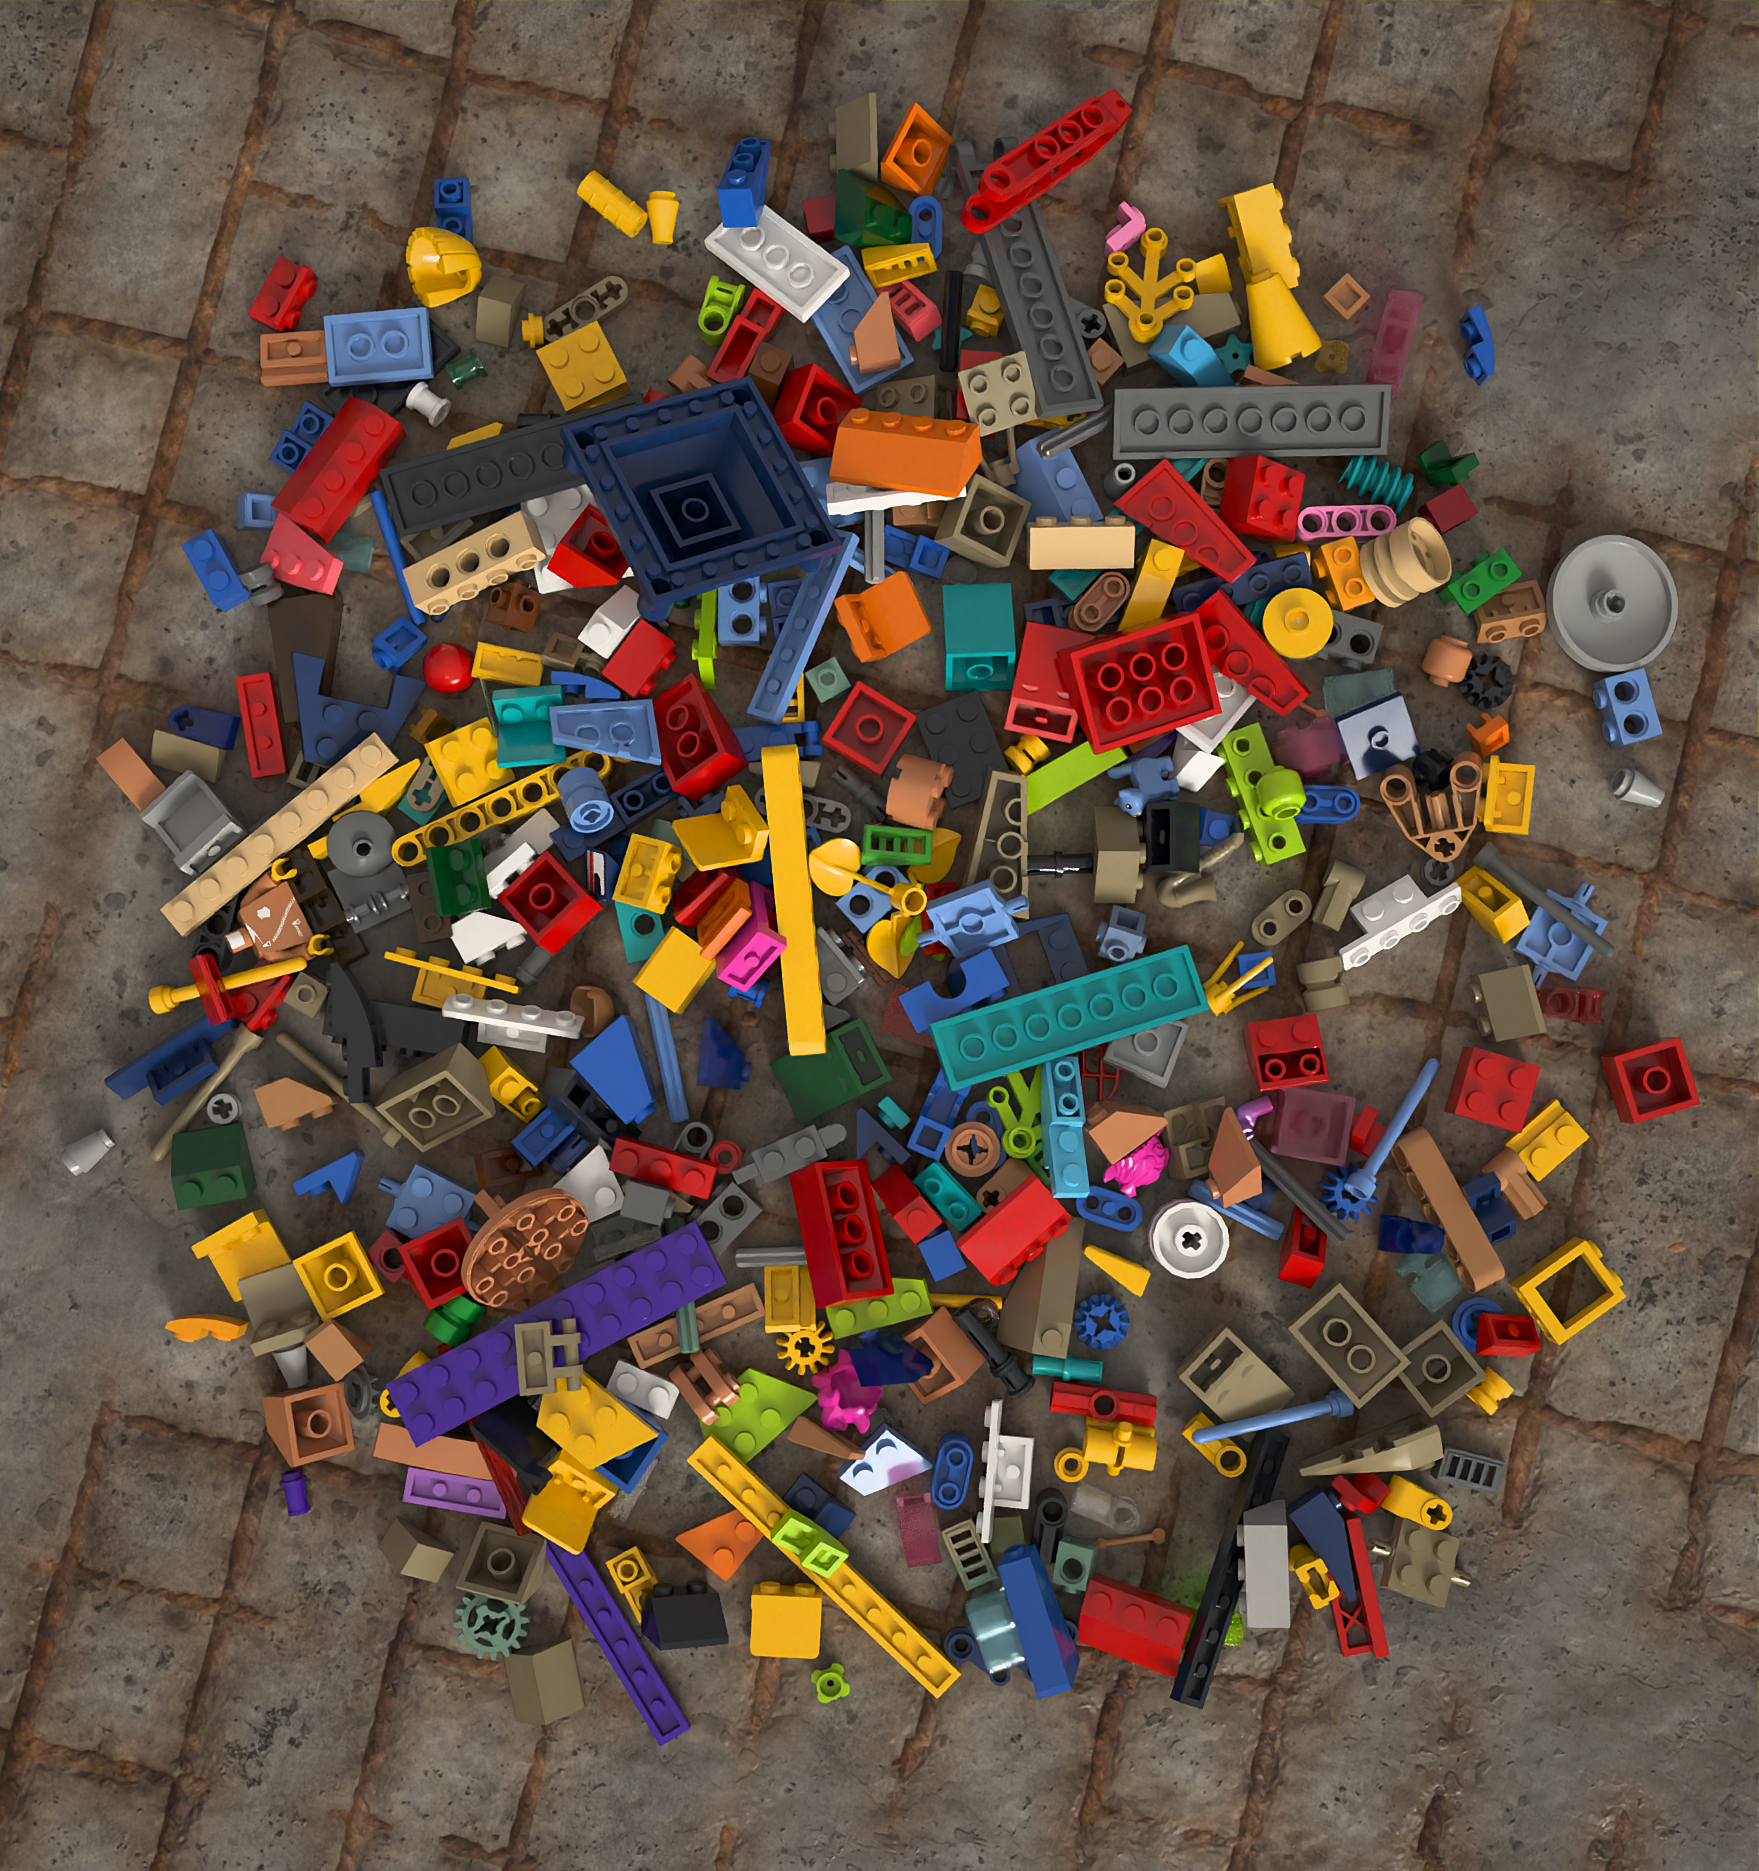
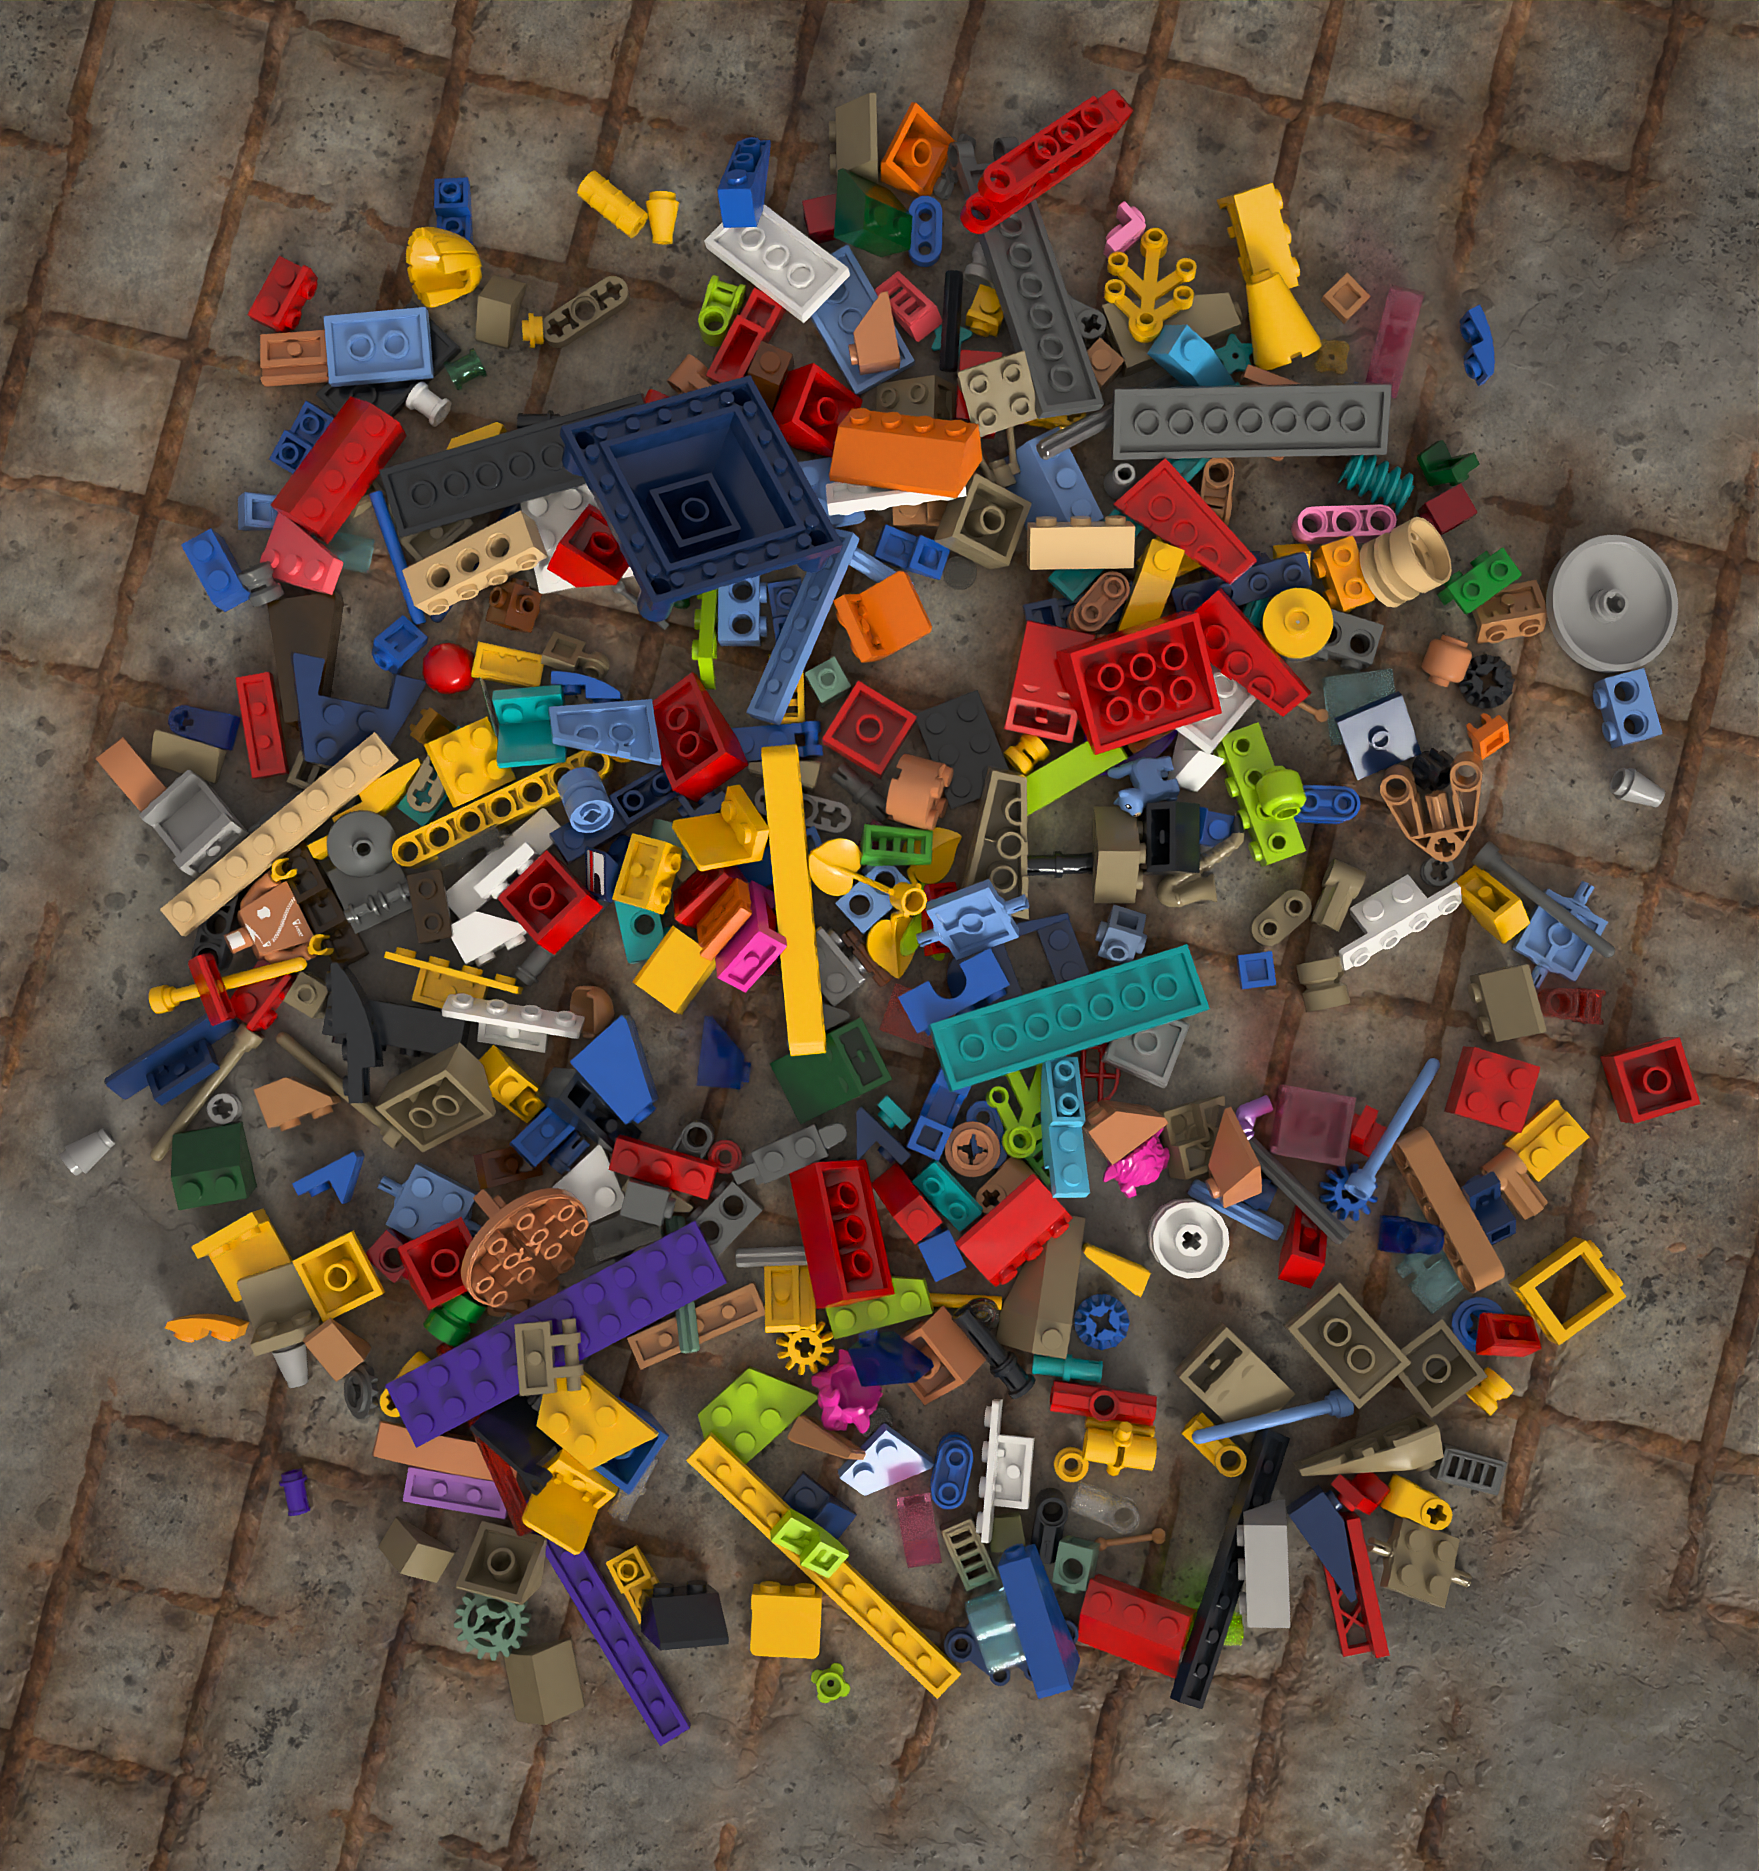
nougat slope [262,1381,355,1467] -> none
dark green bracket [425,839,492,917] -> none
yellow brick [536,320,632,414] -> none
white slope [578,585,645,660] -> none
red piece [601,618,677,700] -> none
white plate [606,1358,680,1419] -> none
medium blue axle [644,992,690,1123] -> none
nougat brick [669,1346,742,1426] -> none
orange wing [675,1507,764,1582] -> none
blue bush [727,979,771,1008] -> none
yellow slope [861,243,938,289] -> none
light grey axle [864,509,884,585] -> none
teal slope [942,582,1016,692] -> none
blue plate [1075,1185,1143,1231] -> none
yellow slope [1189,253,1233,295] -> none
yellow plant [1202,941,1273,1016] -> none
red brick [1218,455,1305,544] -> none
red slope [1243,1014,1330,1091] -> none
clear pink brick [1271,715,1351,783] -> none
yellow animal [1288,1543,1340,1610] -> none
yellow bracket [1478,755,1535,835] -> none

